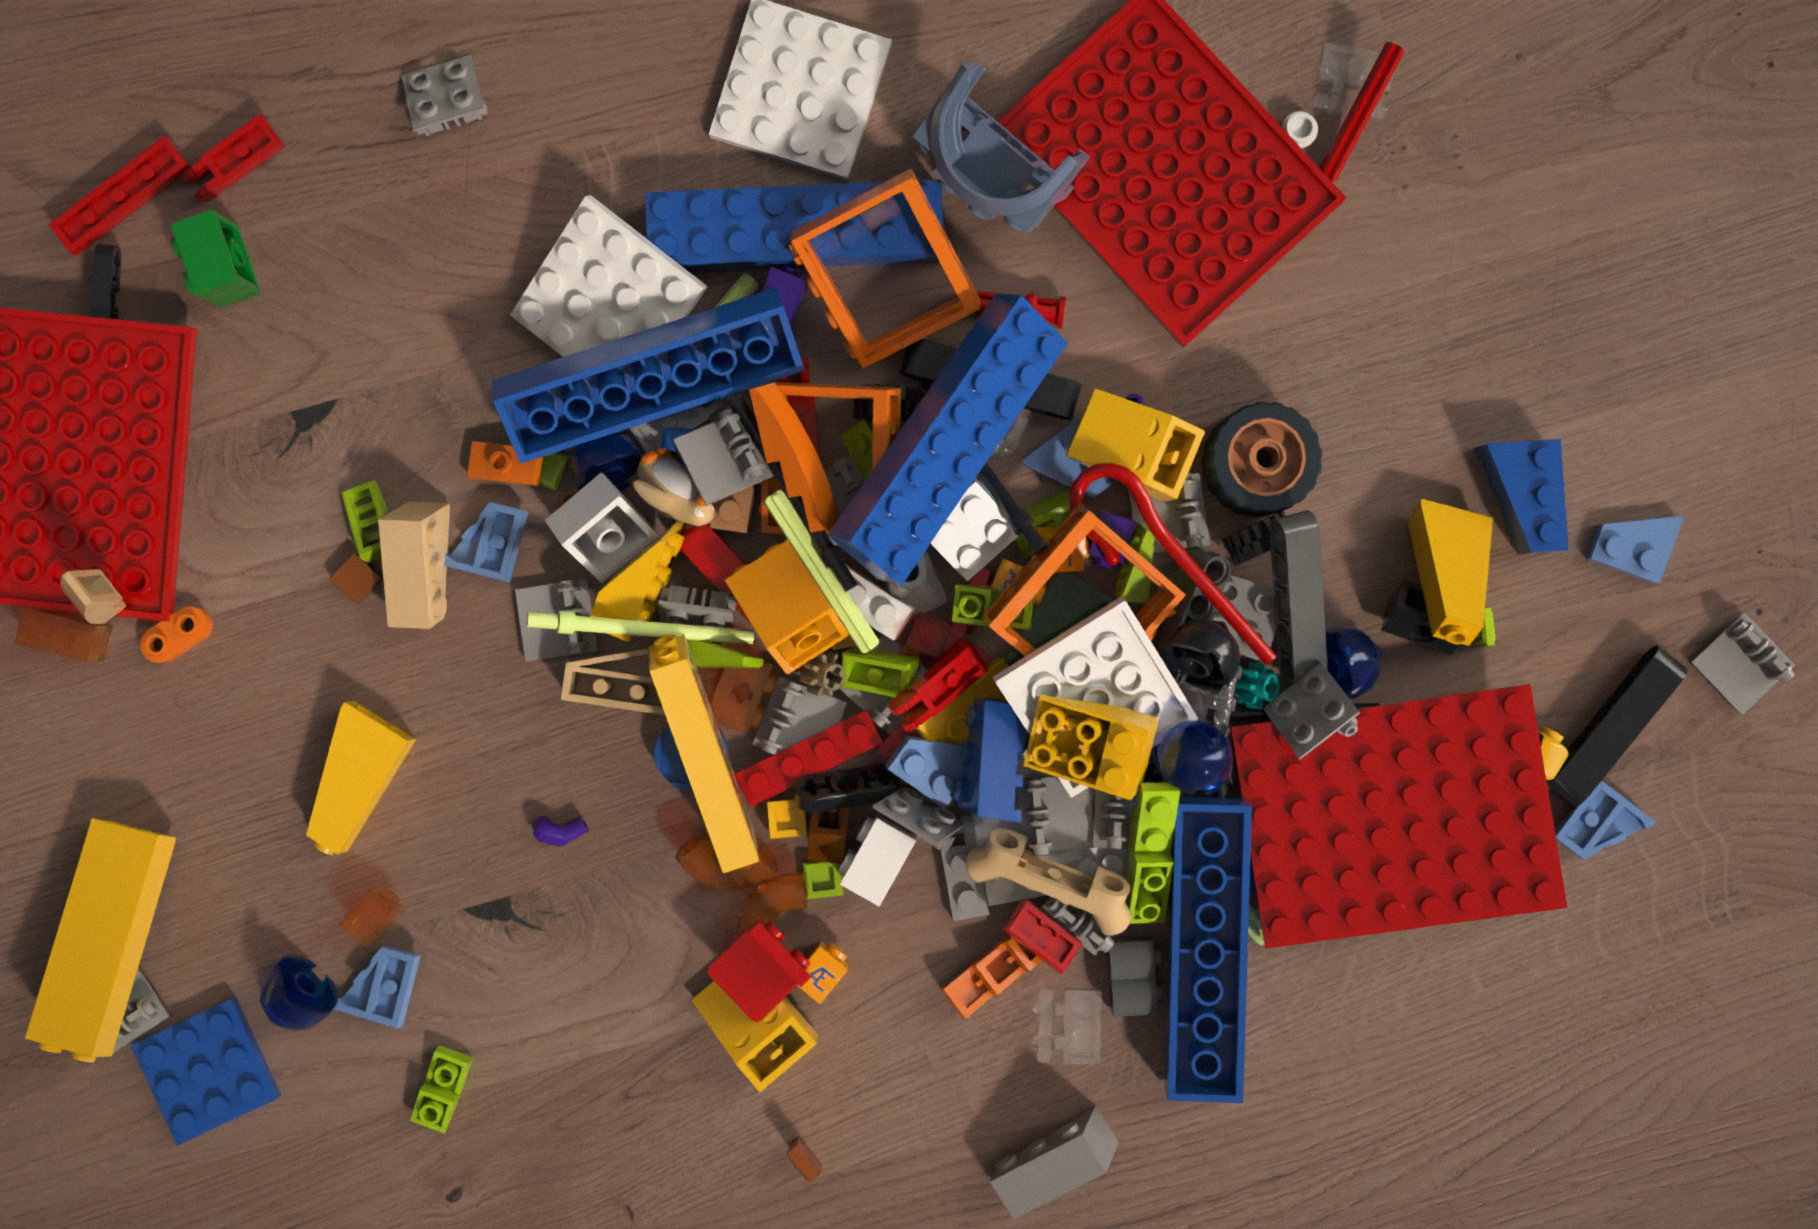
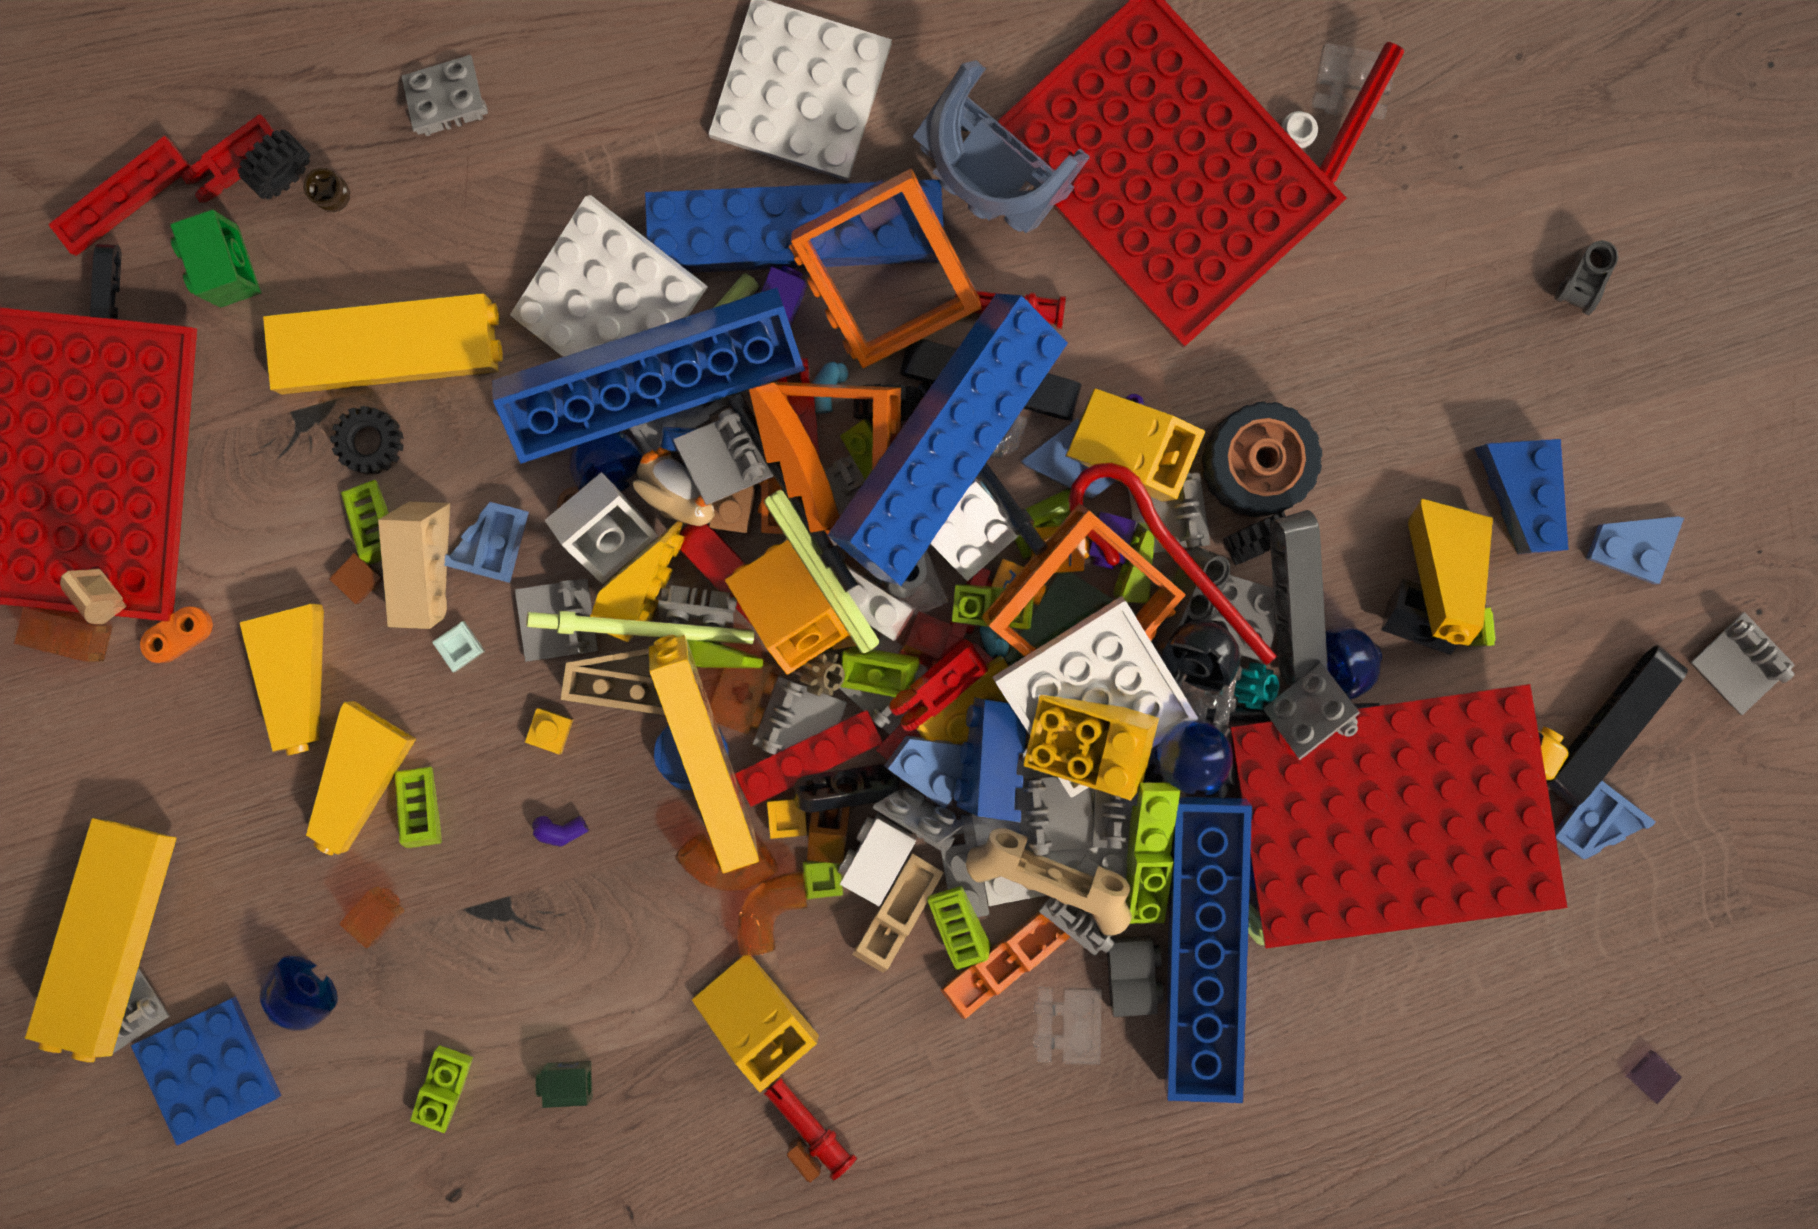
medium blue wing [333,945,421,1028] -> none
orange plate [467,441,543,487] -> none
lime tile [539,452,571,491] -> none
red bracket [708,918,812,1022] -> none
light orange brick [797,941,849,1004] -> none
light grey wedge [990,1105,1119,1220] -> none
red plate [1001,899,1083,974] -> none
none -> black tyre [238,129,310,200]
none -> yellow slope [240,604,324,756]
none -> yellow brick [263,293,503,395]
none -> dark brown wheel [303,168,350,212]
none -> black tyre [330,406,404,474]
none -> lime slope [395,767,442,848]
none -> light aqua tile [432,621,485,672]
none -> yellow plate [525,707,574,754]
none -> clear green brick [535,1061,593,1108]
none -> red pin [763,1078,857,1181]
none -> medium azure arm [812,362,848,414]
none -> tan slope [852,853,944,973]
none -> lime slope [927,886,991,969]
none -> medium azure arm [979,626,1009,658]
none -> dark grey piece [1554,240,1619,316]
none -> tile [1626,1050,1682,1104]

